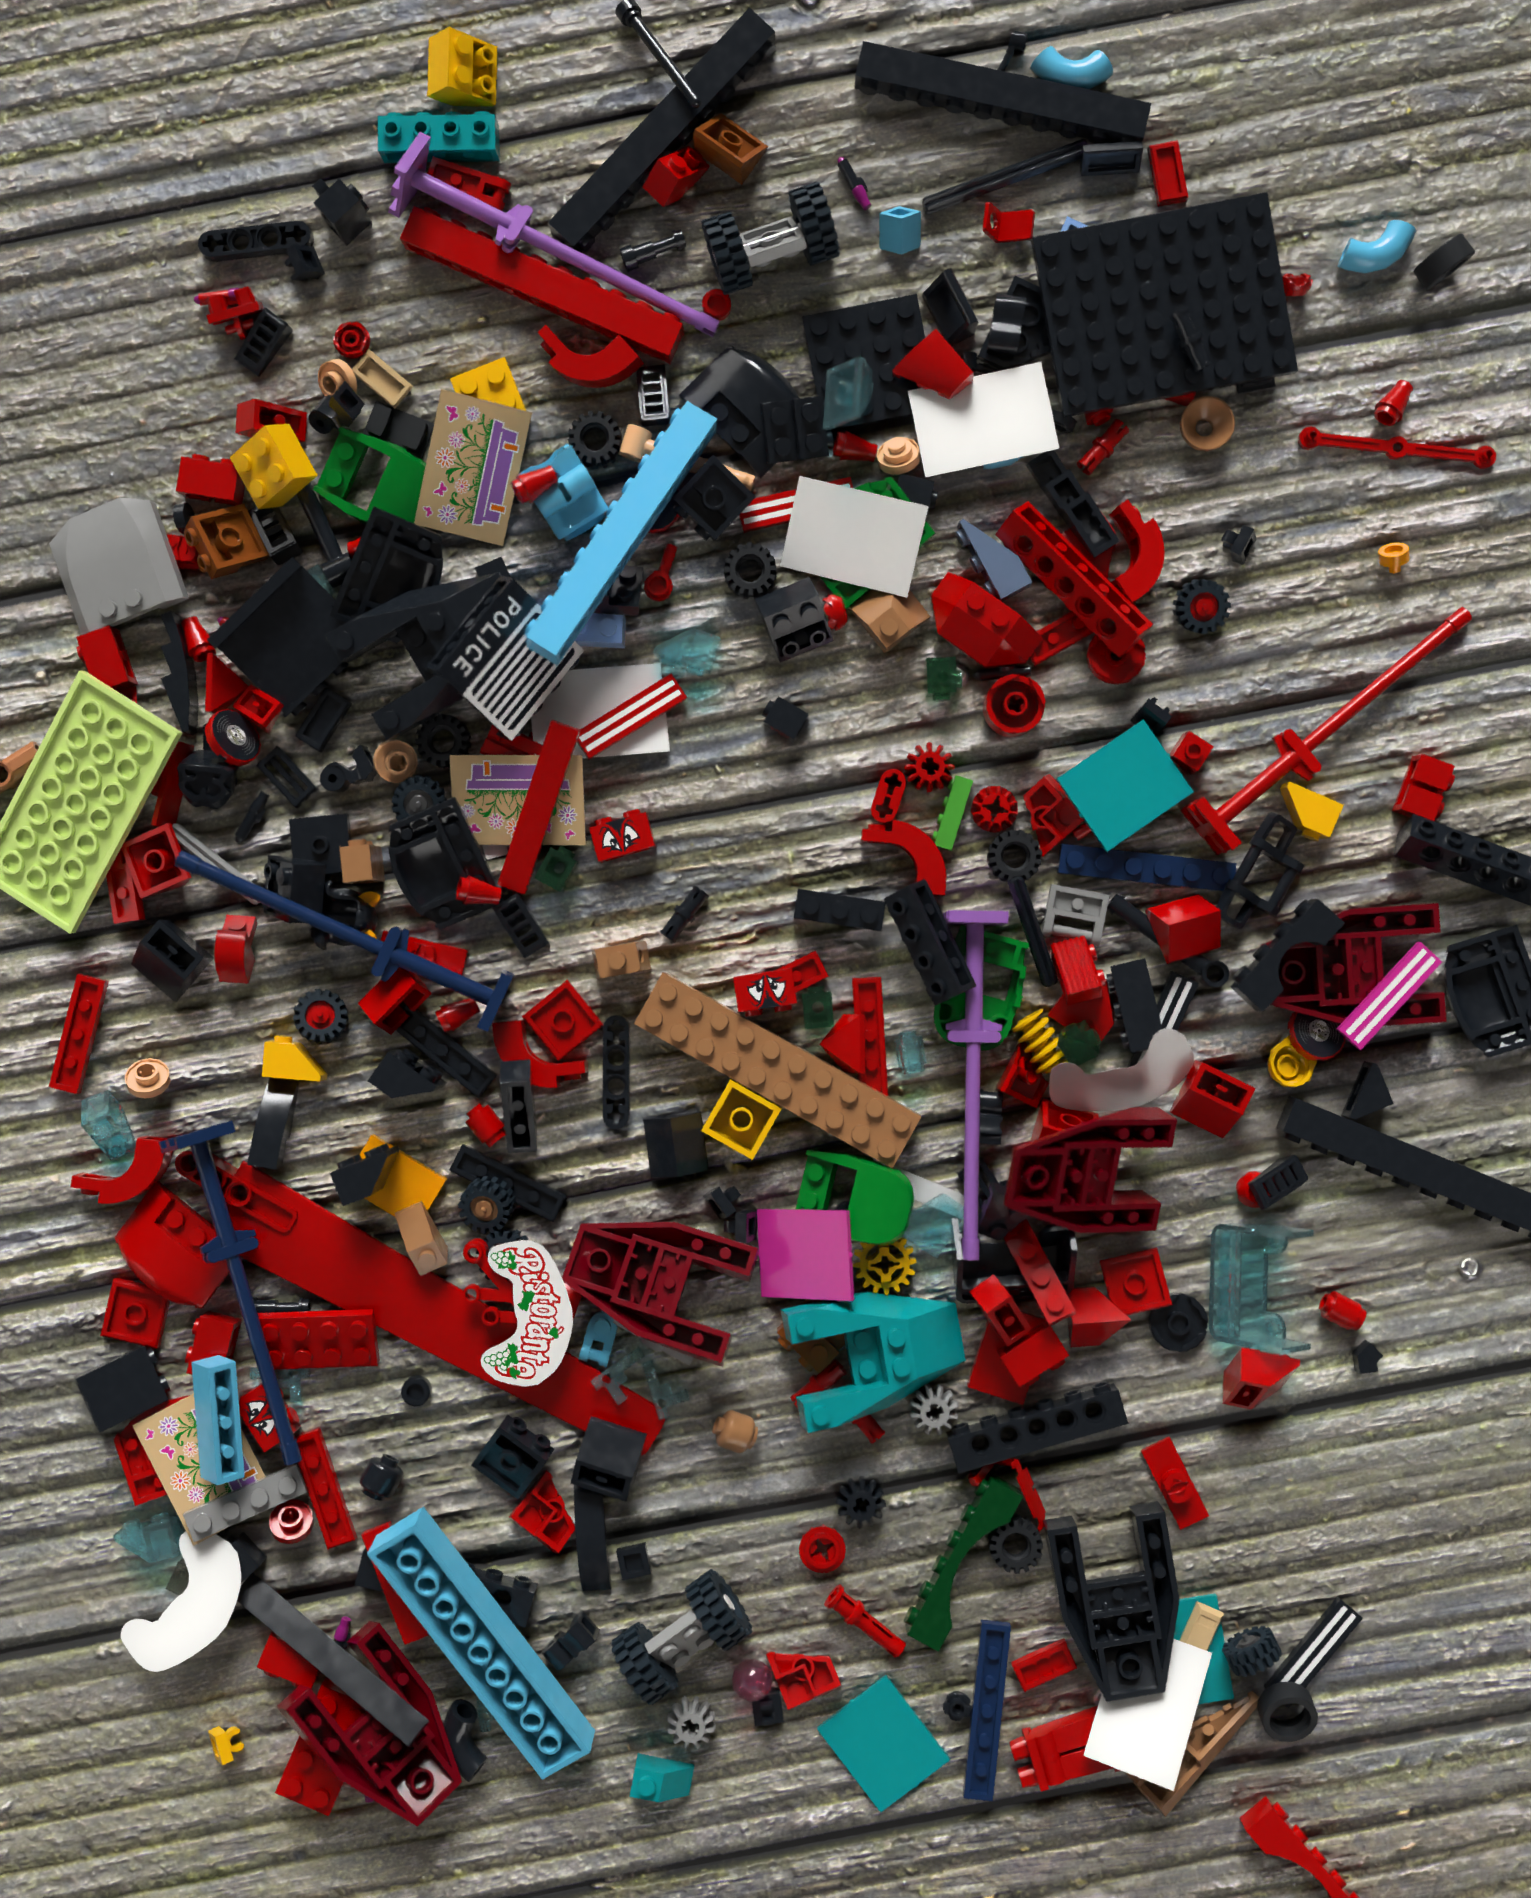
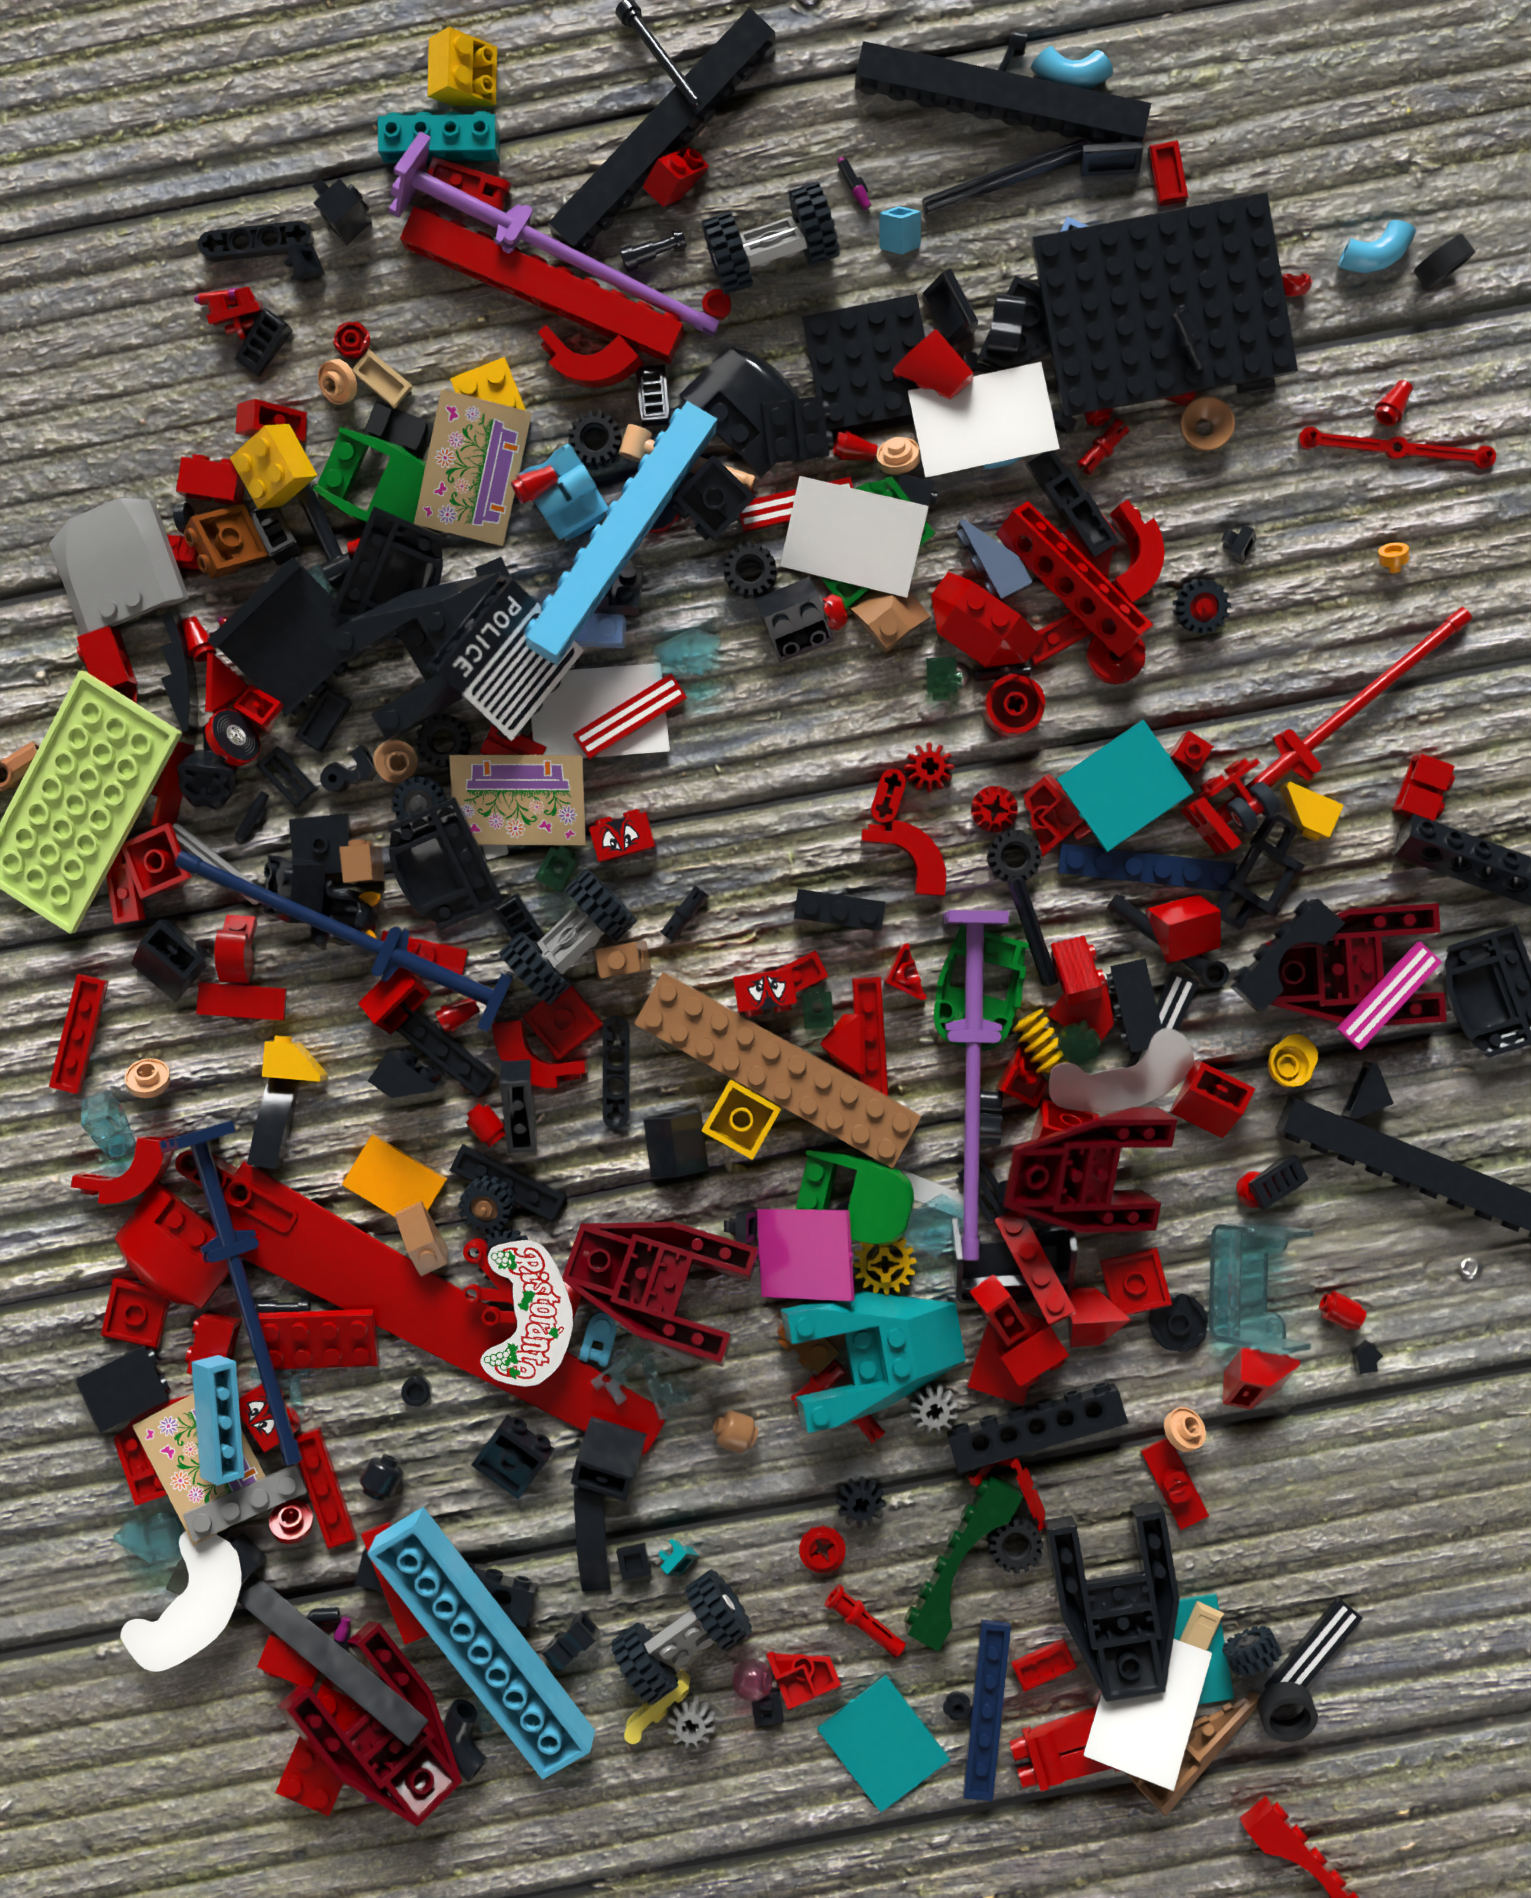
yellow tile [208,1726,244,1765] -> none
black wheel [293,989,349,1044] -> none
black leg [309,381,365,434] -> none
black slope [330,1143,400,1206] -> none
red cone [456,875,501,905] -> none
red tile [497,720,581,895] -> none
red slope [509,1471,575,1553] -> none
teal slope [629,1753,695,1802] -> none
red plate [644,544,678,602] -> none
dark orange slope [693,113,768,185] -> none
black tile [703,1186,741,1219] -> none
black brick [762,696,809,742] -> none
clear light blue slope [823,357,873,430] -> none
black brick [884,879,977,1006] -> none
clear light blue brick [894,1030,927,1074] -> none
bright green piece [932,775,973,851] -> none
black wing [978,1182,1029,1241] -> none
red bracket [983,202,1035,243] -> none
light grey plate [1041,884,1110,947] -> none
black tile [1130,697,1172,736] -> none
tile [1288,1012,1345,1061] -> none
none -> red piece [196,982,287,1021]
none -> black arm [306,1607,340,1628]
none -> black plate [499,868,638,1005]
none -> light yellow plate [624,1668,690,1744]
none -> teal tile [658,1539,699,1577]
none -> red slope [883,943,927,1001]
none -> light nougat plate [1164,1407,1206,1452]
none -> plate [1196,758,1281,833]

